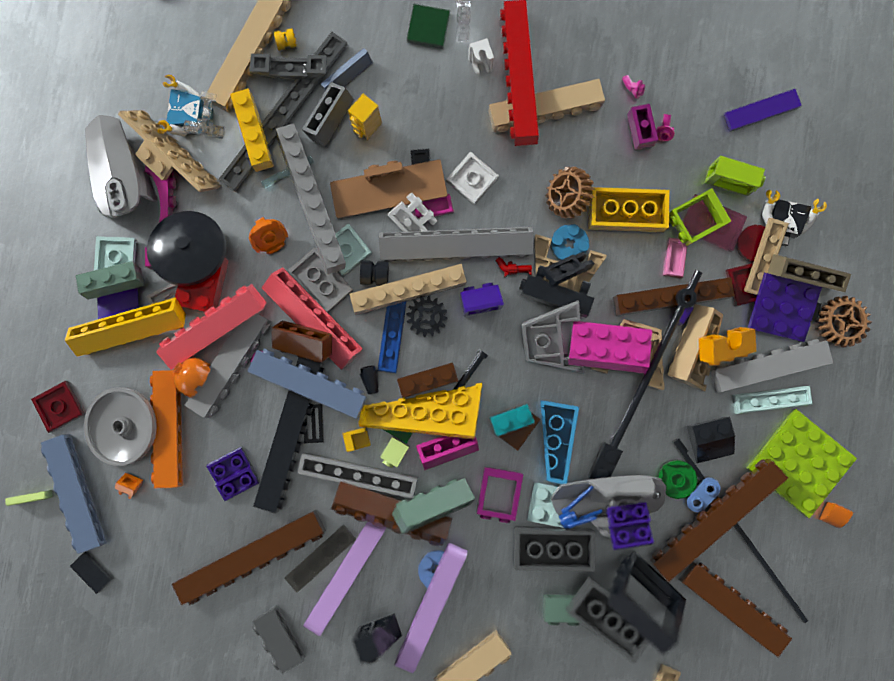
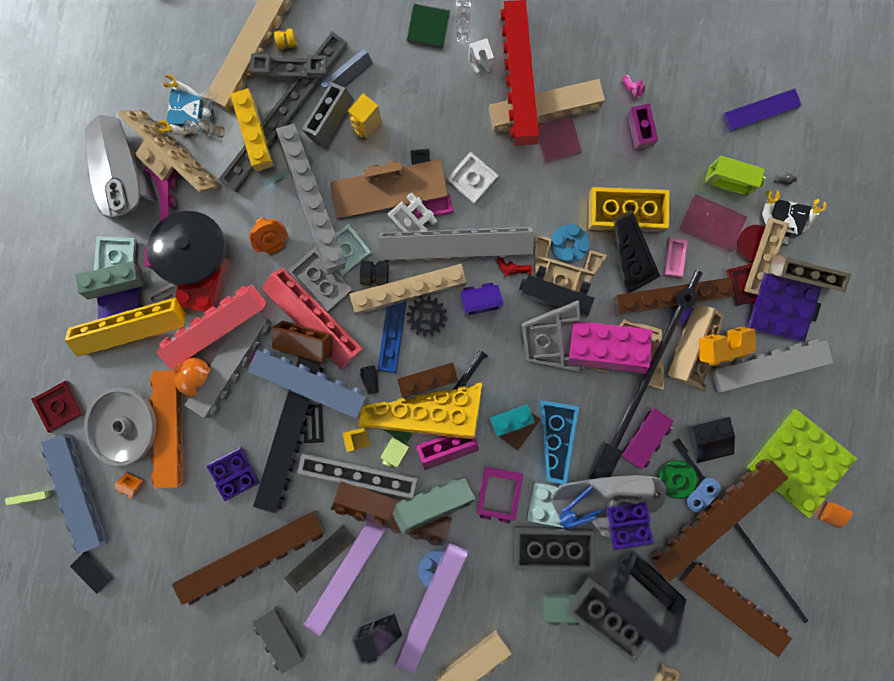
black hinge [542,252,595,286] -> none
medium nougat gear [545,167,595,219] -> none
dark pink plate [656,114,675,141] -> none
lime window [669,188,731,247] -> none
light aqua tile [732,386,813,414] -> none
medium nougat gear [817,296,872,348] -> none
none -> clear pink tile [538,116,582,162]
none -> black wing [613,210,660,293]
none -> magenta brick [621,408,674,469]
none -> dark grey piece [774,173,797,184]

